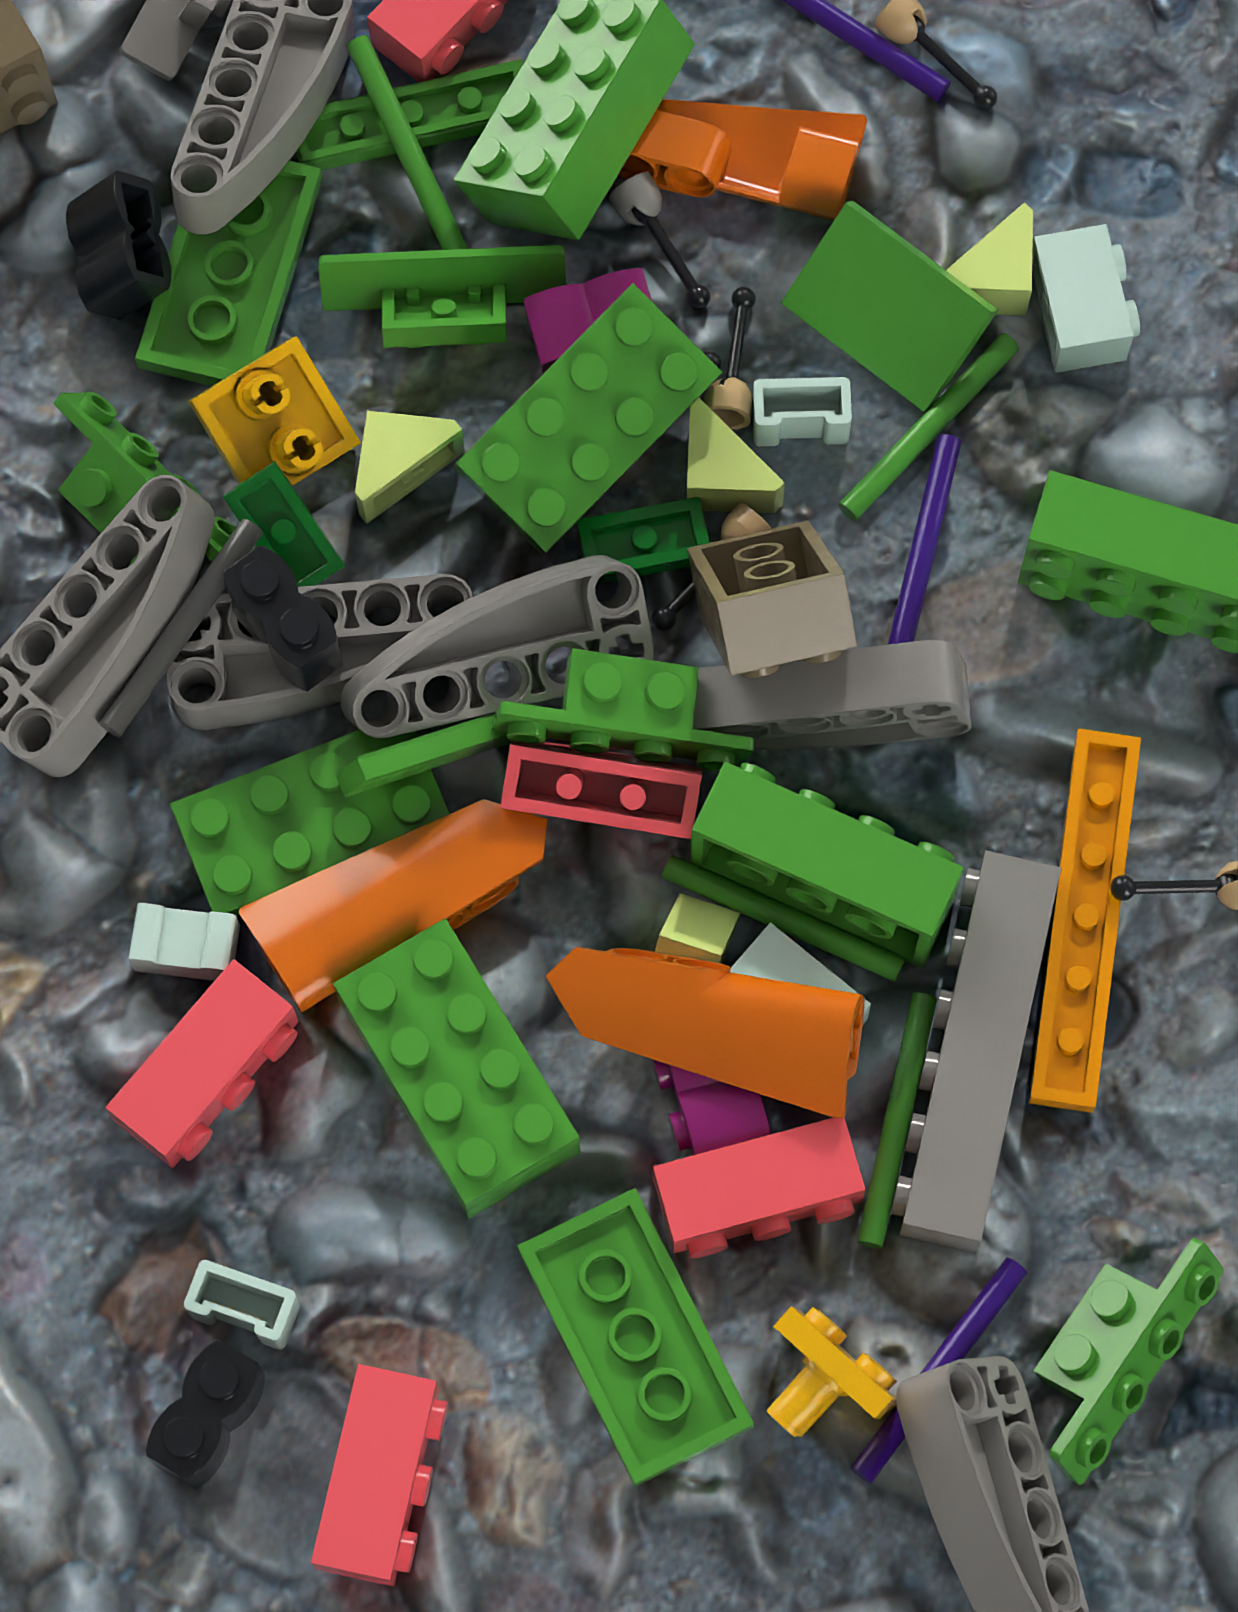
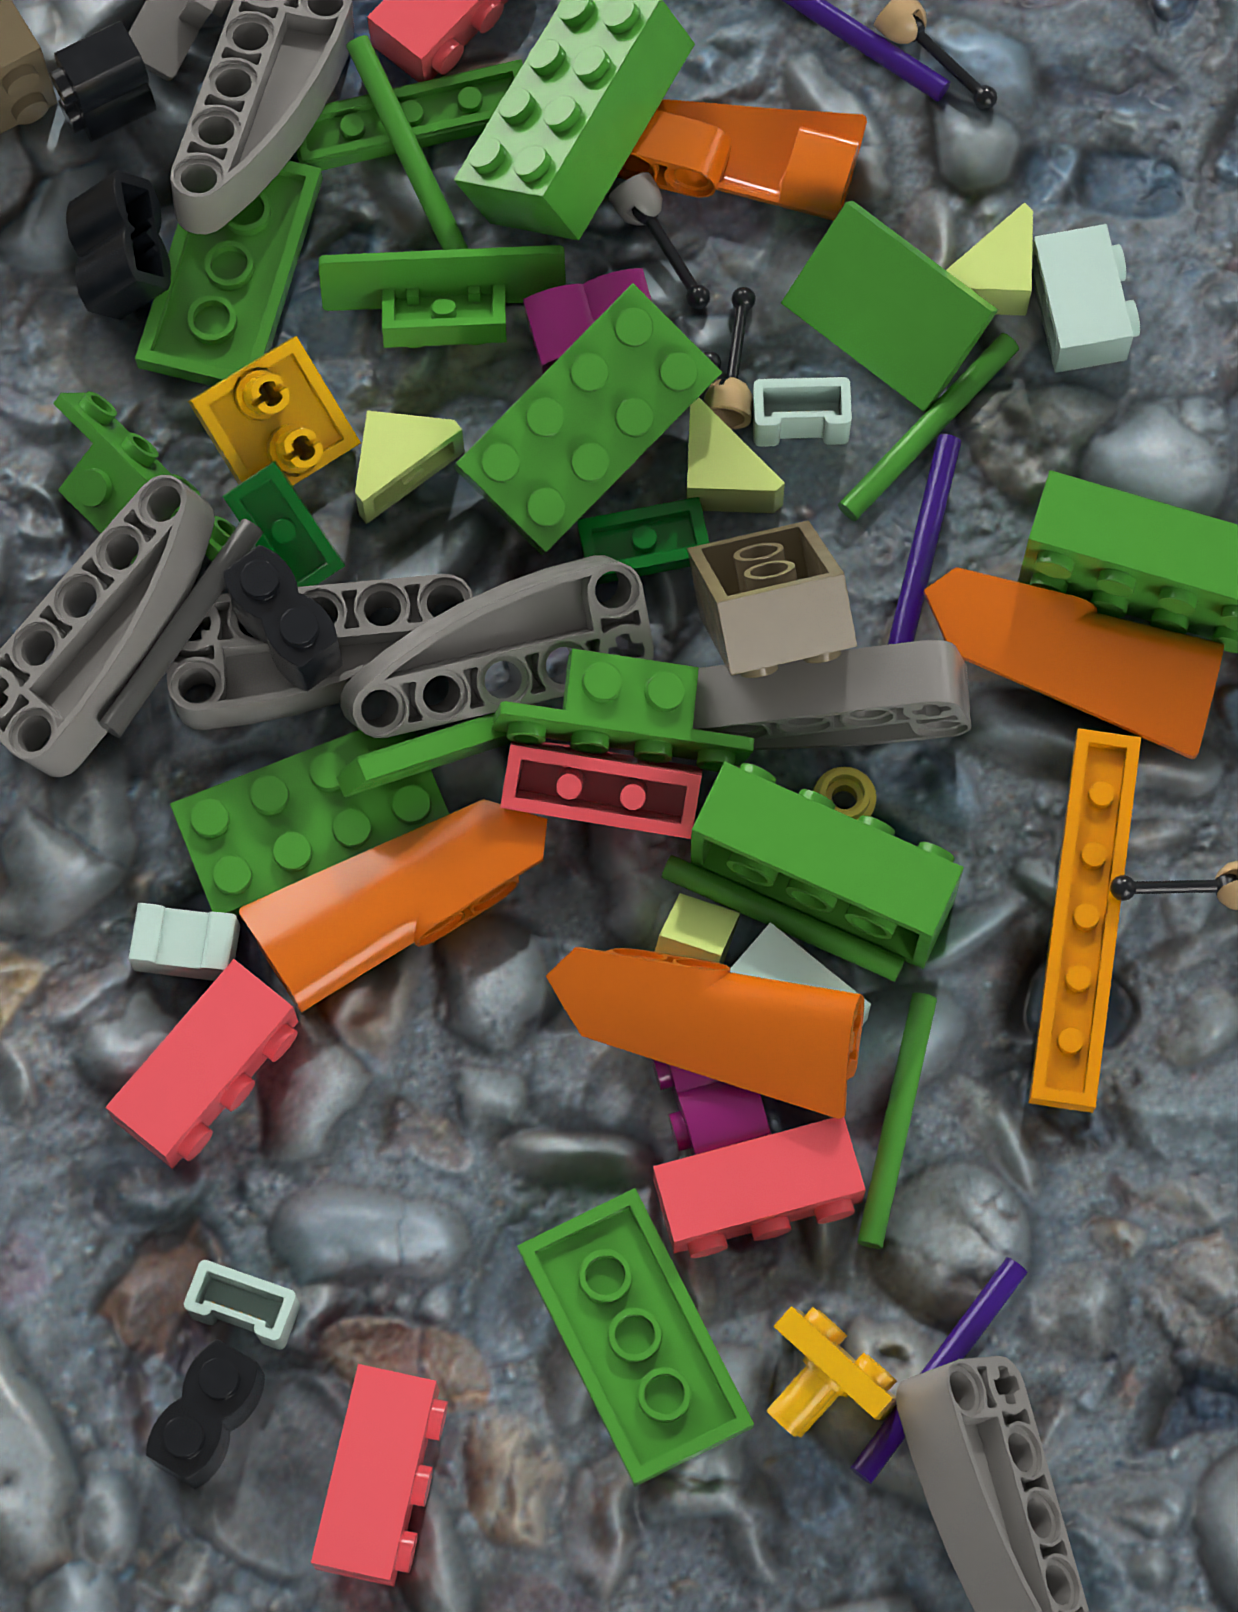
bright green brick [333,918,581,1219] -> none
hinge [651,502,772,631] -> none
light grey brick [891,850,1061,1253] -> none
bright green bracket [1033,1238,1223,1485] -> none
none -> black brick [49,20,156,142]
none -> light yellow plate [813,767,876,820]
none -> orange panel [923,567,1224,759]

